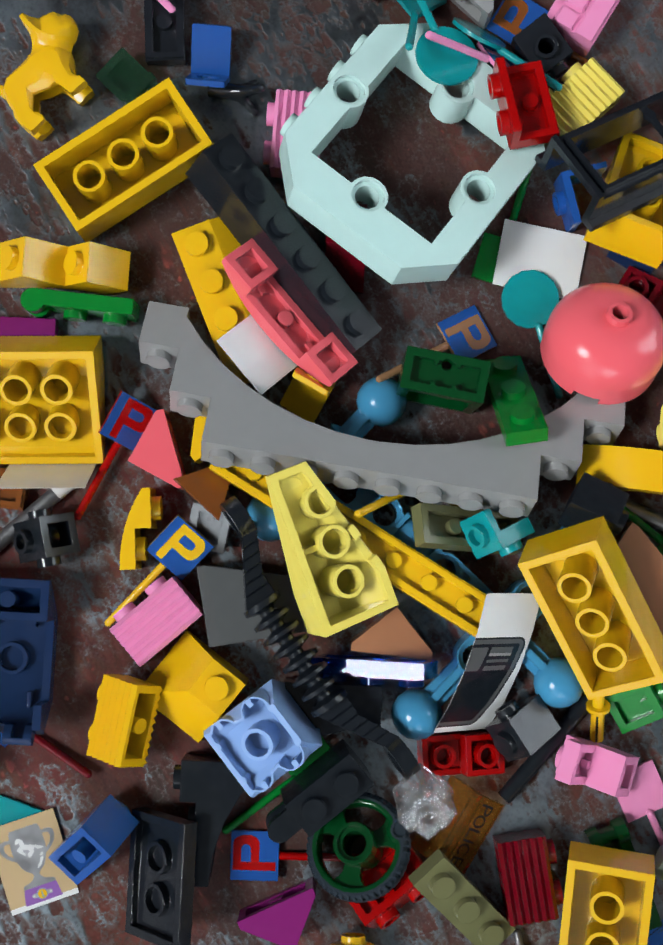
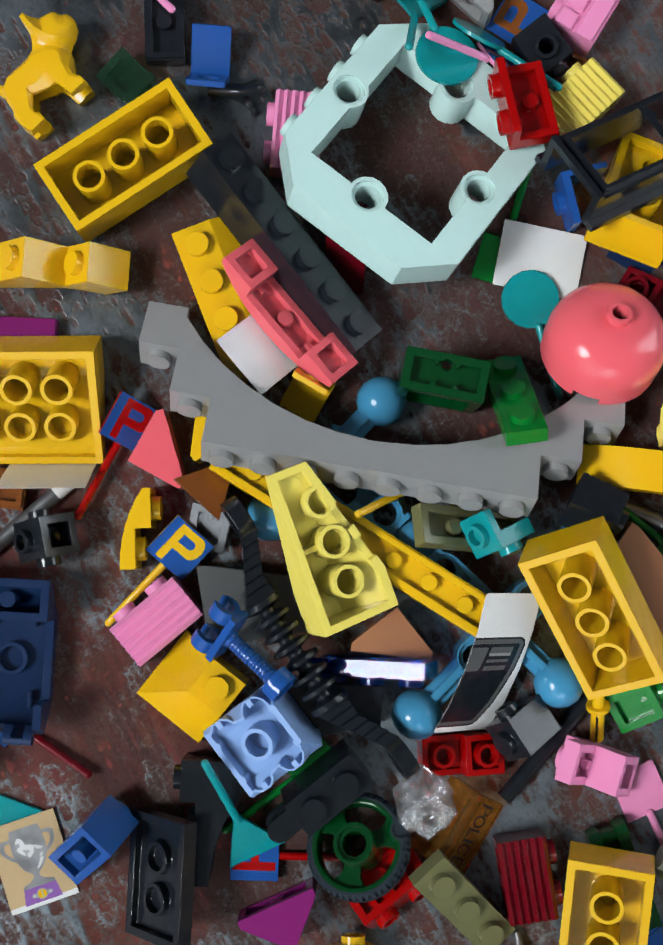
green plate [20,288,140,327] -> none
yellow brick [86,674,162,768] -> none
piece [376,305,497,382] -> none
none -> blue bar [191,595,297,703]
none -> teal piece [201,759,285,868]

